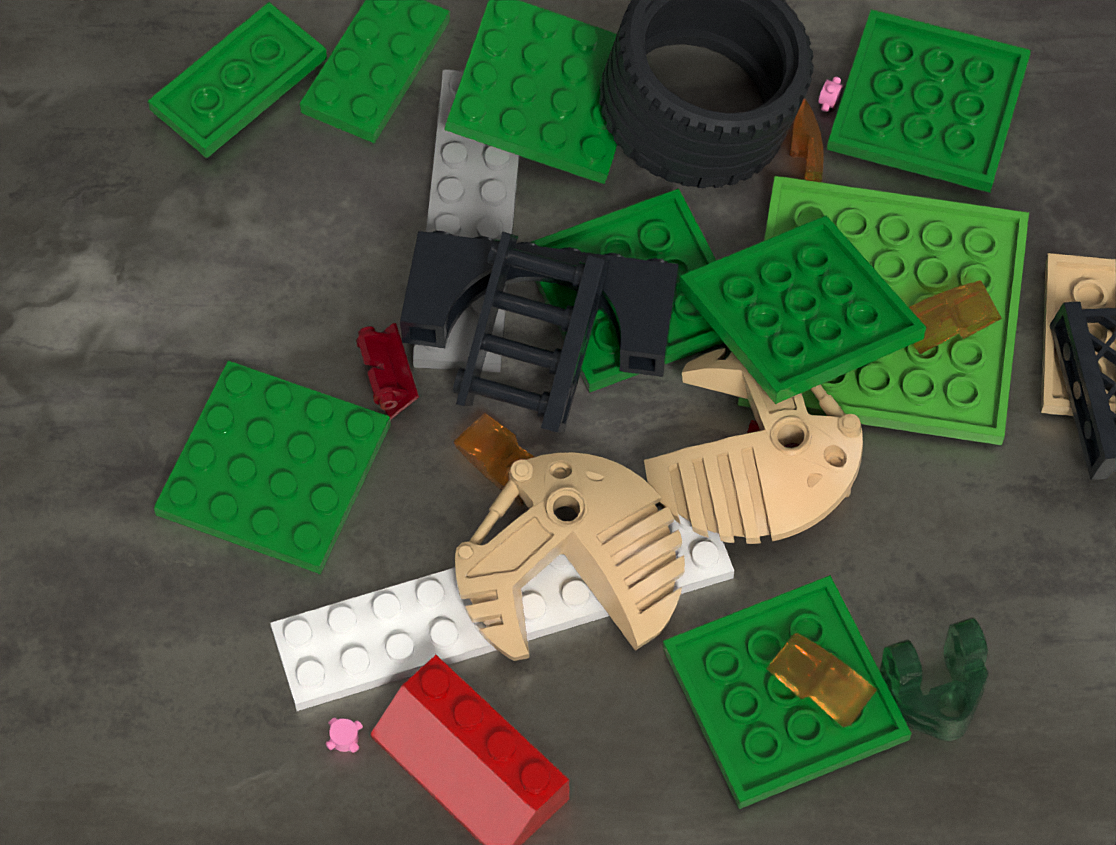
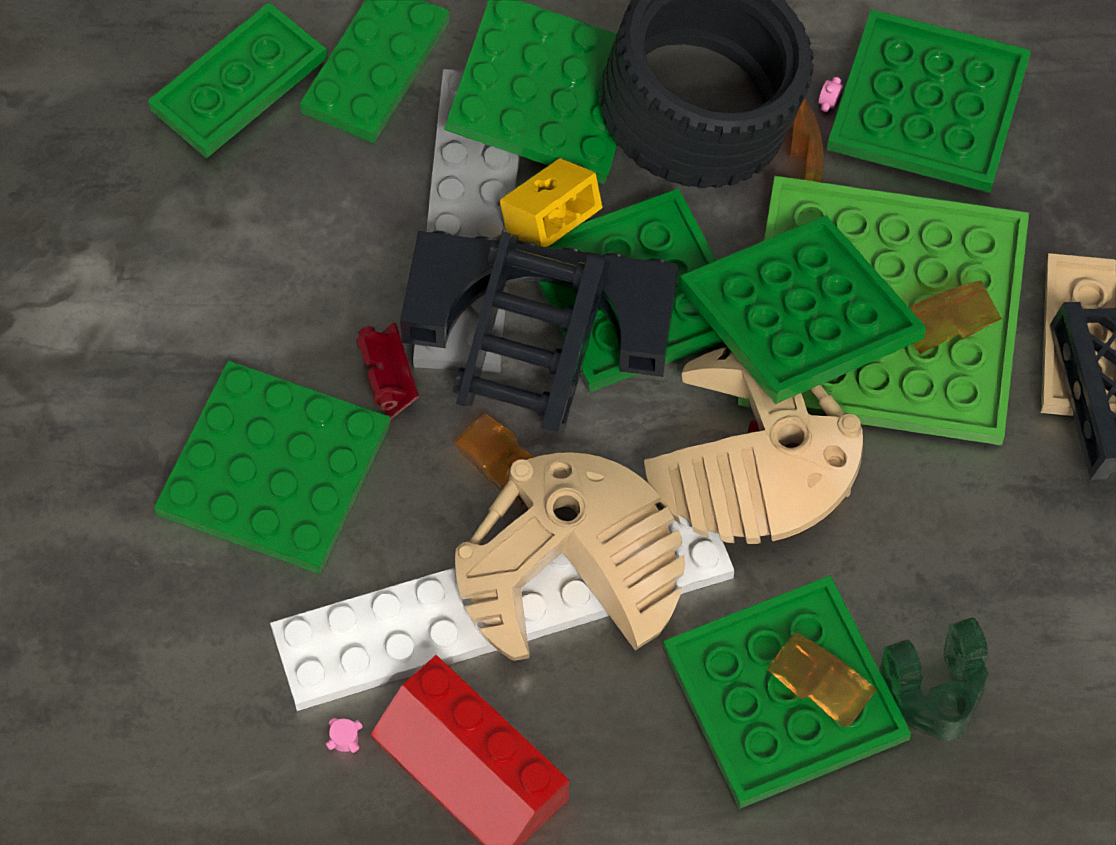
none -> yellow brick [500,158,603,247]

